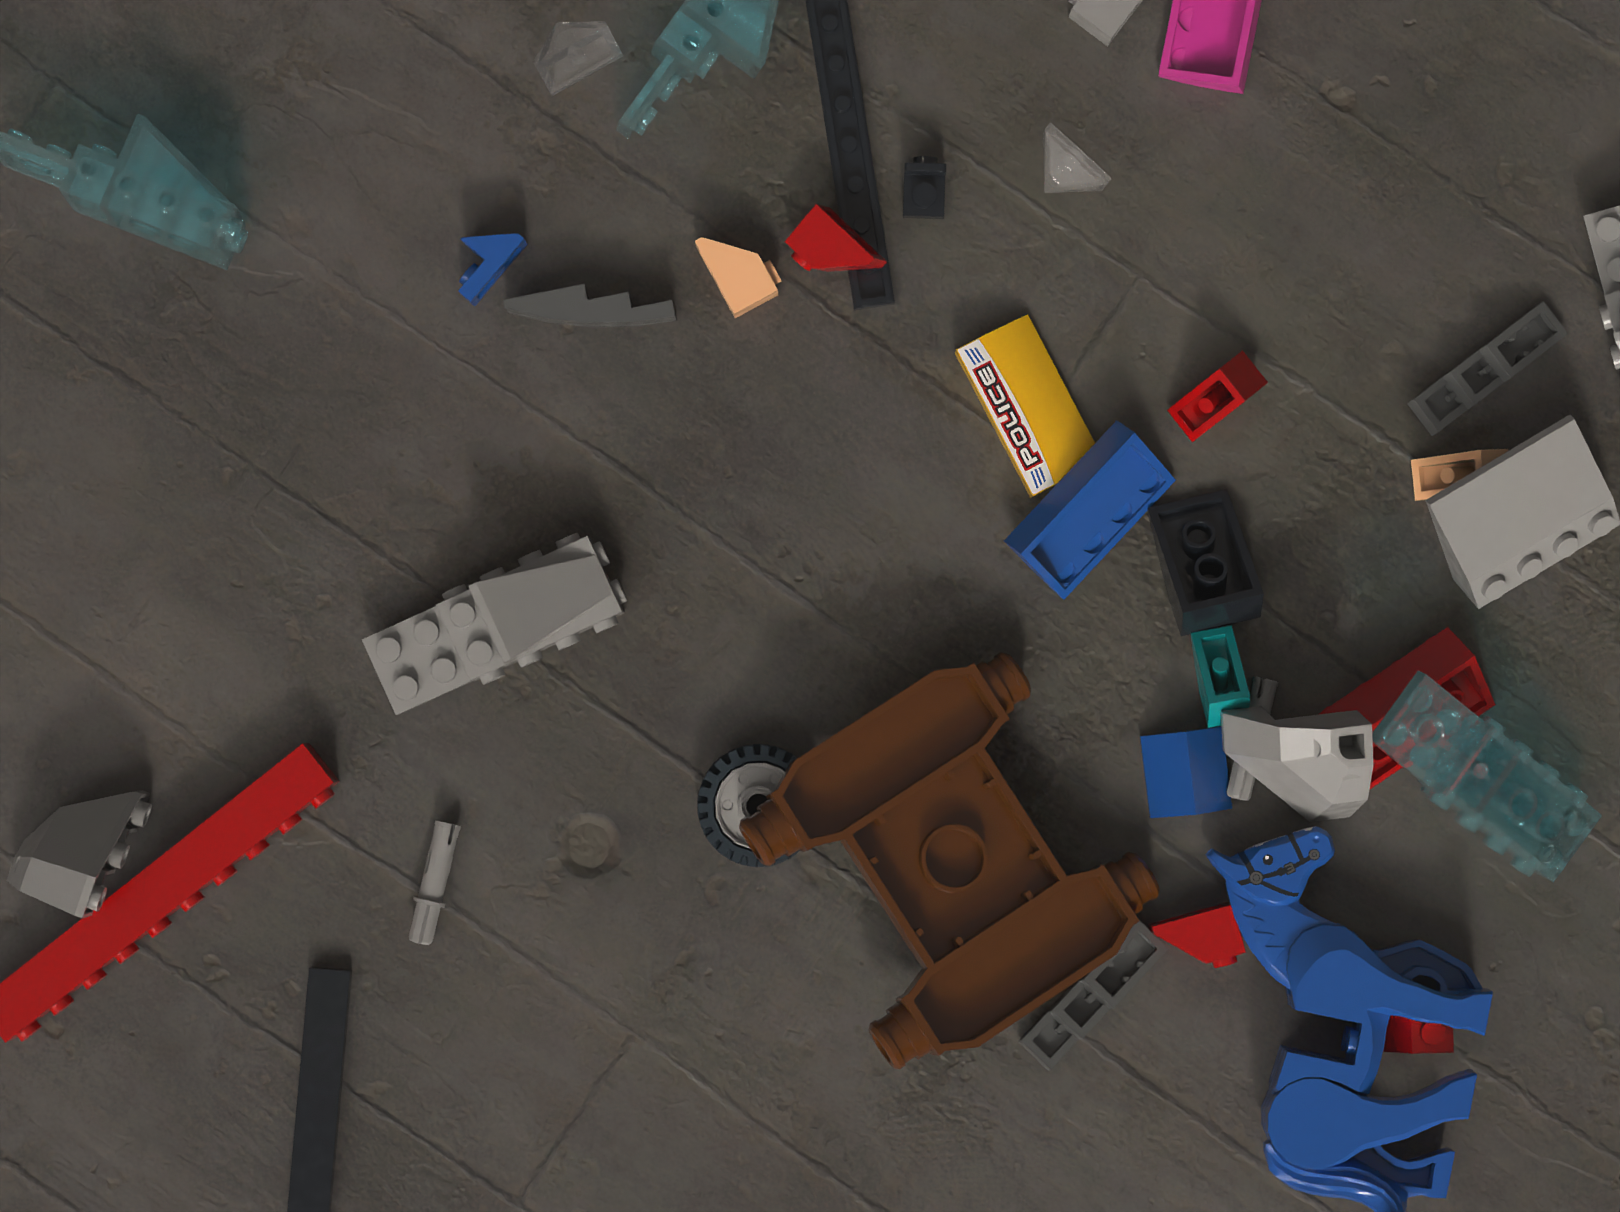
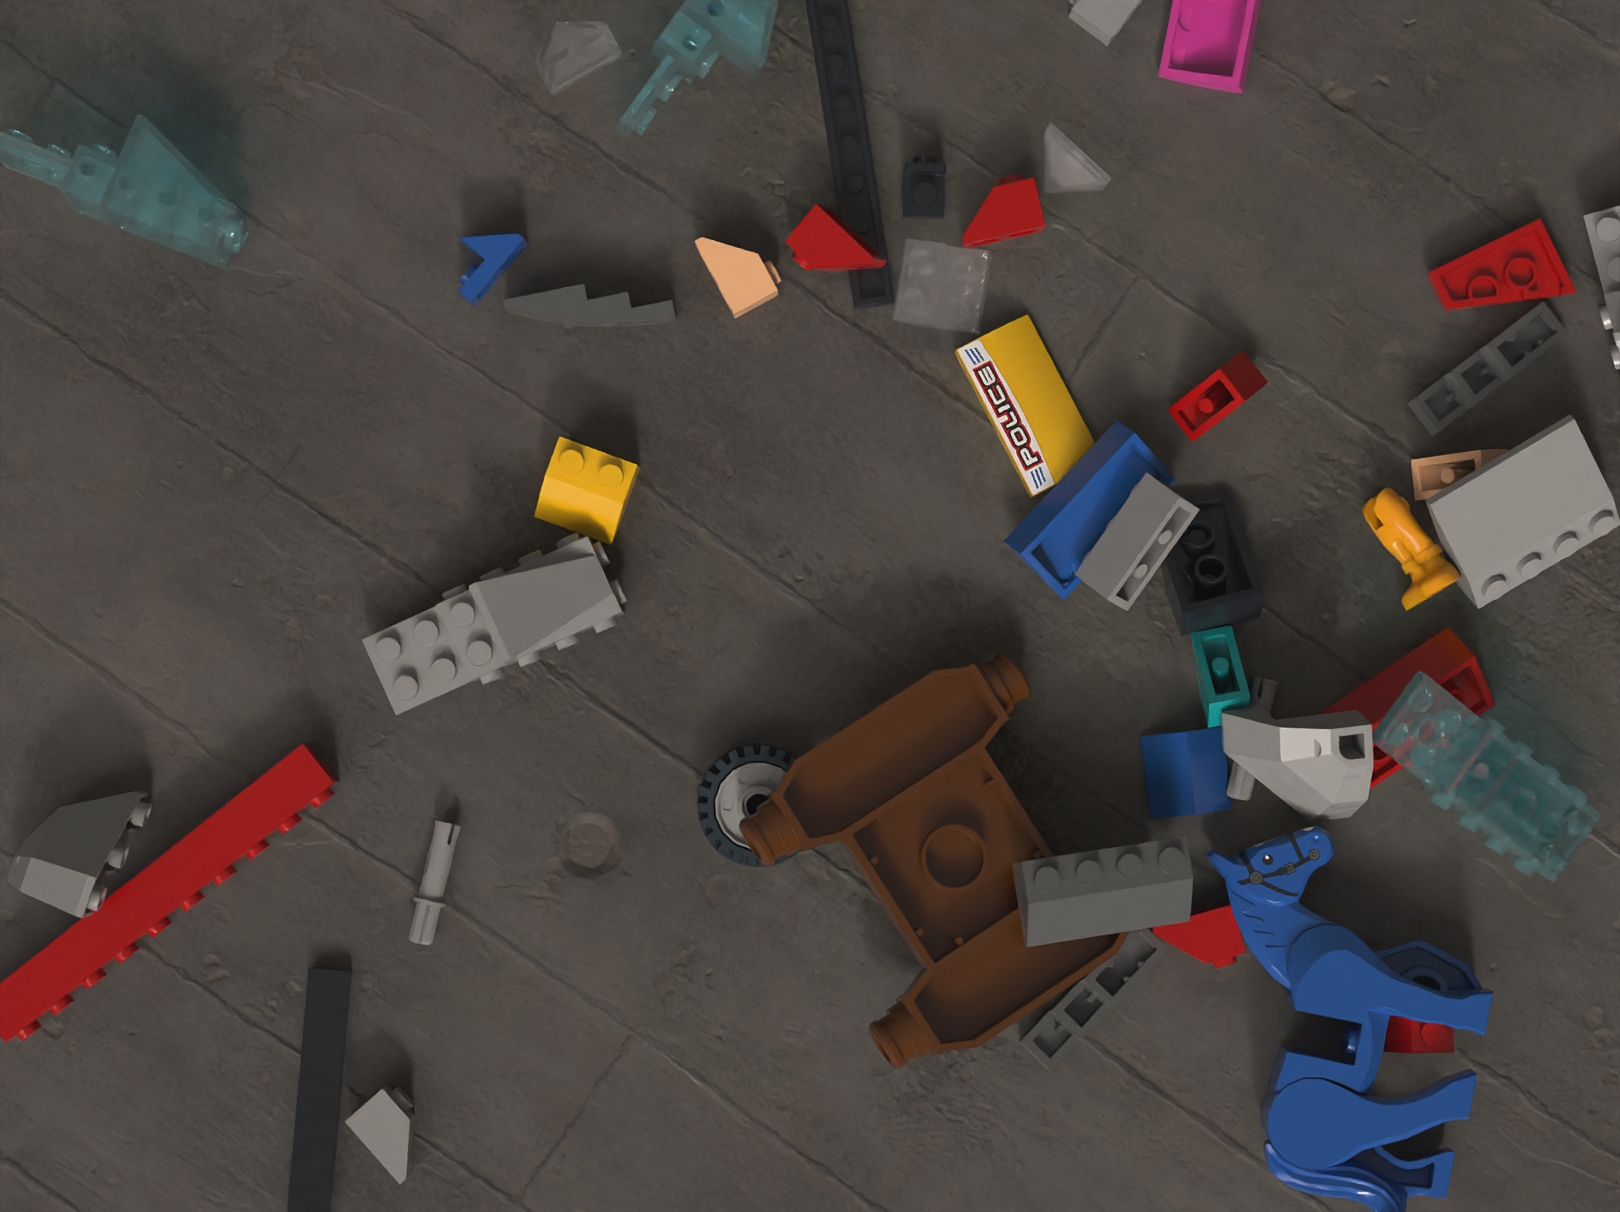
none -> light grey slope [345,1084,415,1184]
none -> yellow slope [534,436,640,545]
none -> clear slope [892,239,993,335]
none -> red slope [961,174,1045,250]
none -> dark grey slope [1012,836,1193,947]
none -> light grey brick [1075,472,1200,611]
none -> light orange piece [1361,487,1461,611]
none -> red wing [1426,219,1577,311]

